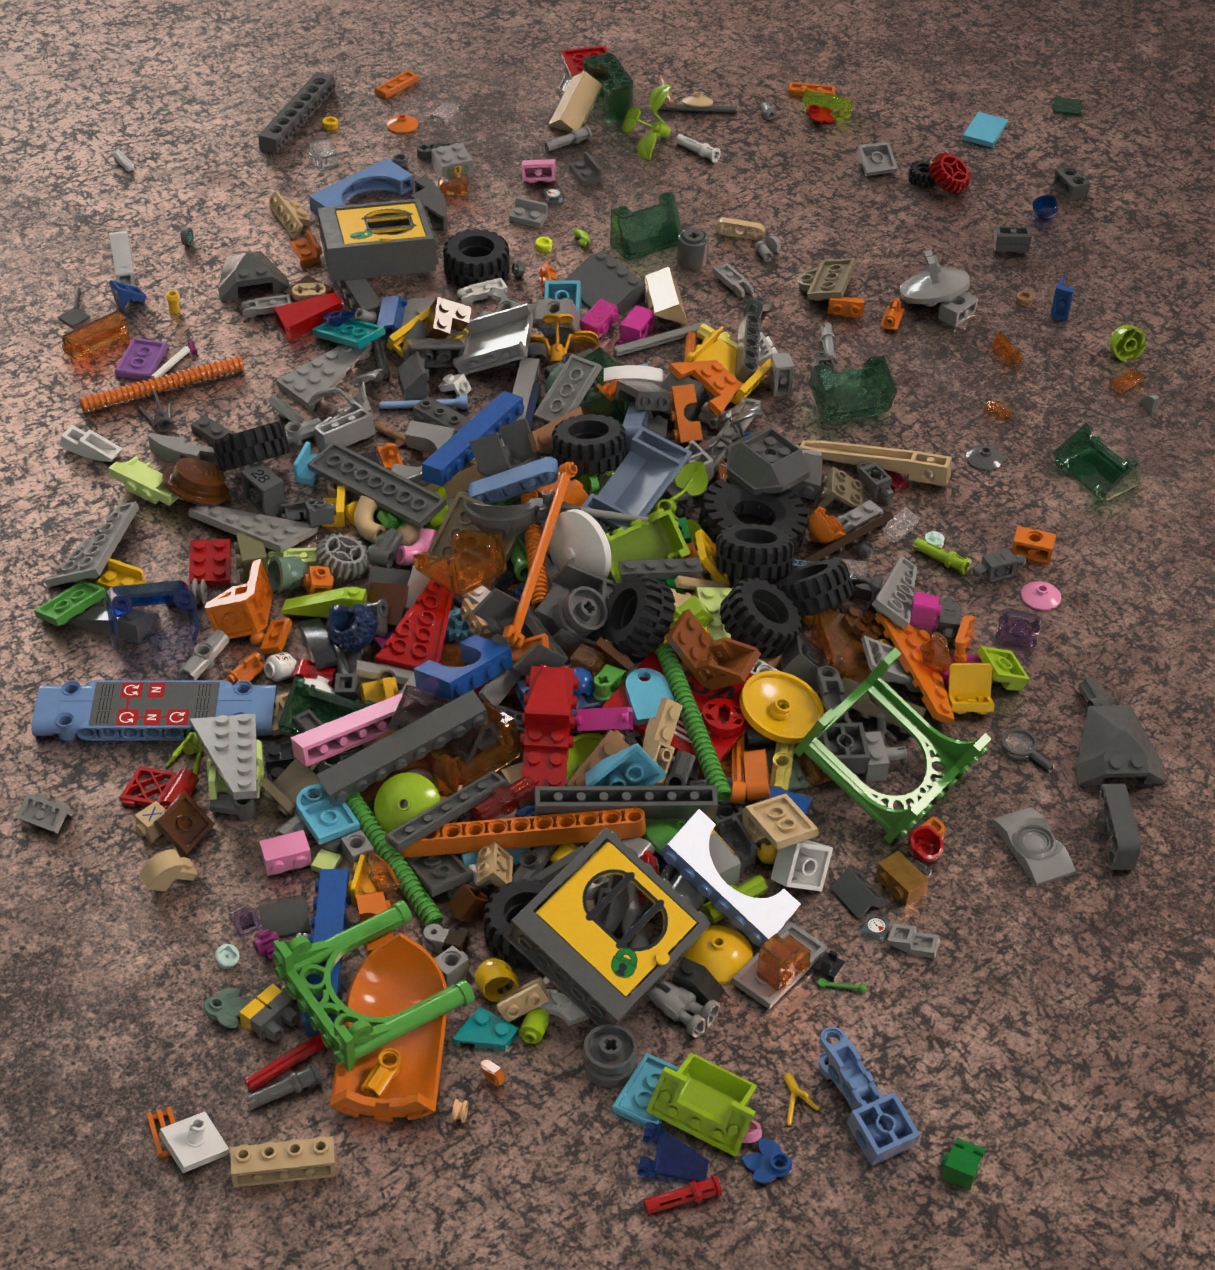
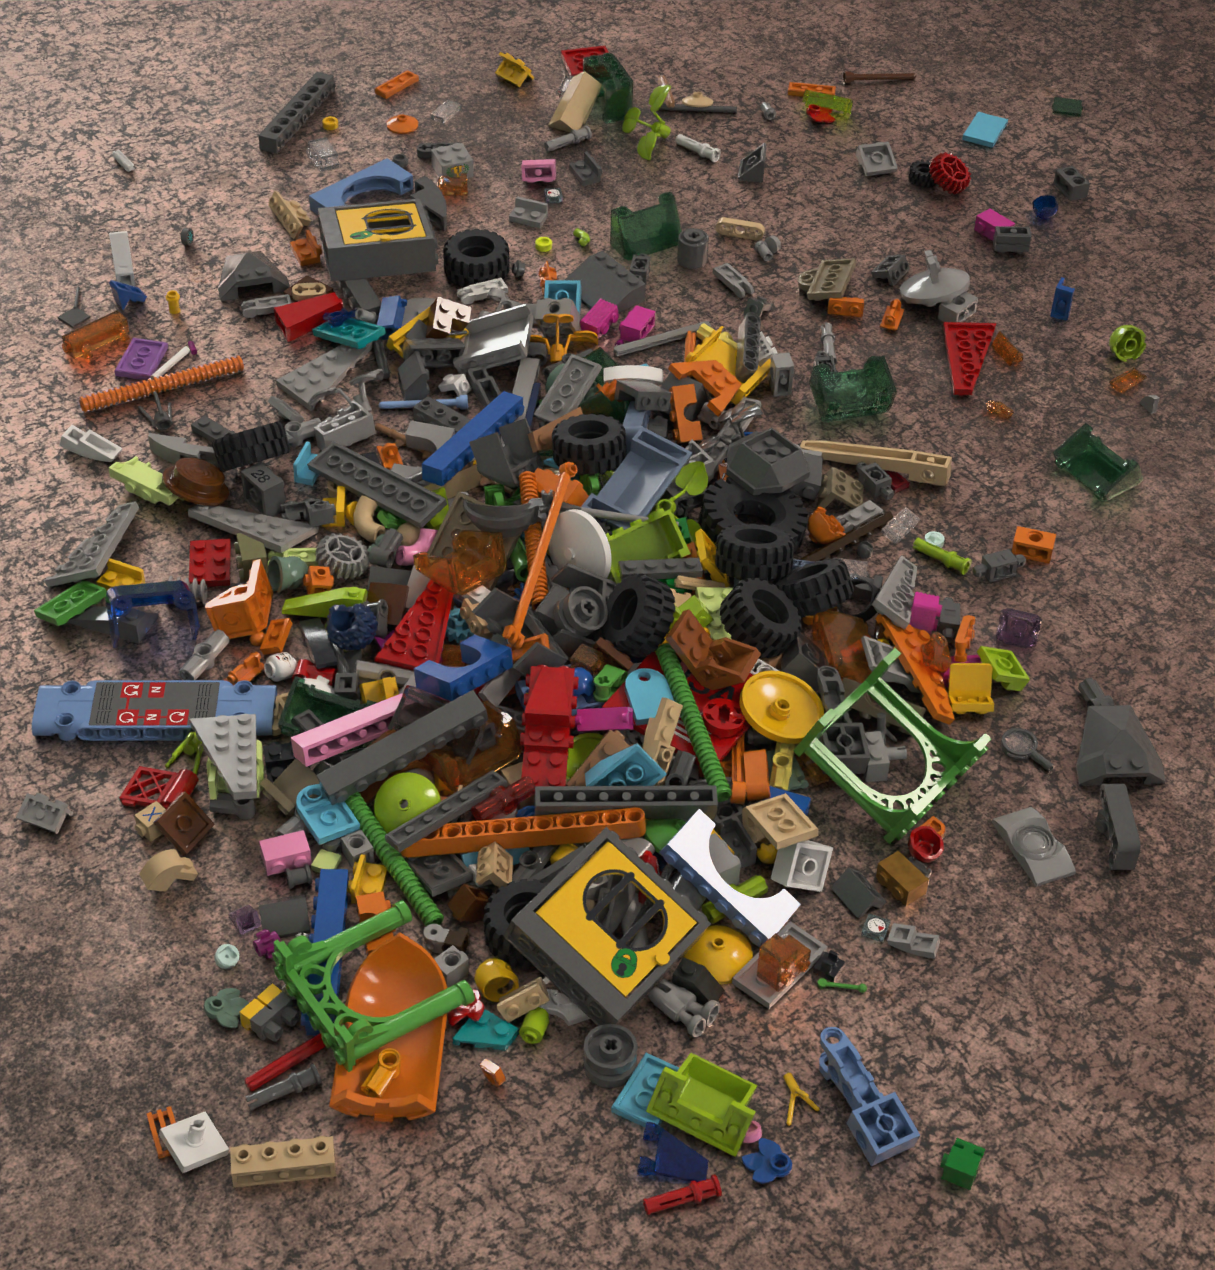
clear orange plate [368,851,401,893] -> none
light nougat bush [452,1099,468,1123] -> none
medium blue beam [468,457,558,505] -> none
slope [645,267,688,325] -> none
reddish brown plate [842,607,883,643] -> none
dark grey dish [966,445,1004,471] -> none
medium nougat tile [1015,291,1033,306] -> none
bright pink dish [1021,581,1061,611] -> none
none -> dark grey bush [285,864,312,889]
none -> red plate [447,989,485,1026]
none -> dark grey slope [466,365,501,407]
none -> yellow bracket [495,52,535,88]
none -> dark grey piece [629,253,651,284]
none -> dark grey slope [738,143,767,183]
none -> reddish brown piece [843,71,916,84]
none -> dark grey bracket [871,255,910,286]
none -> red wing [943,322,996,396]
none -> dark pink brick [974,208,1015,241]

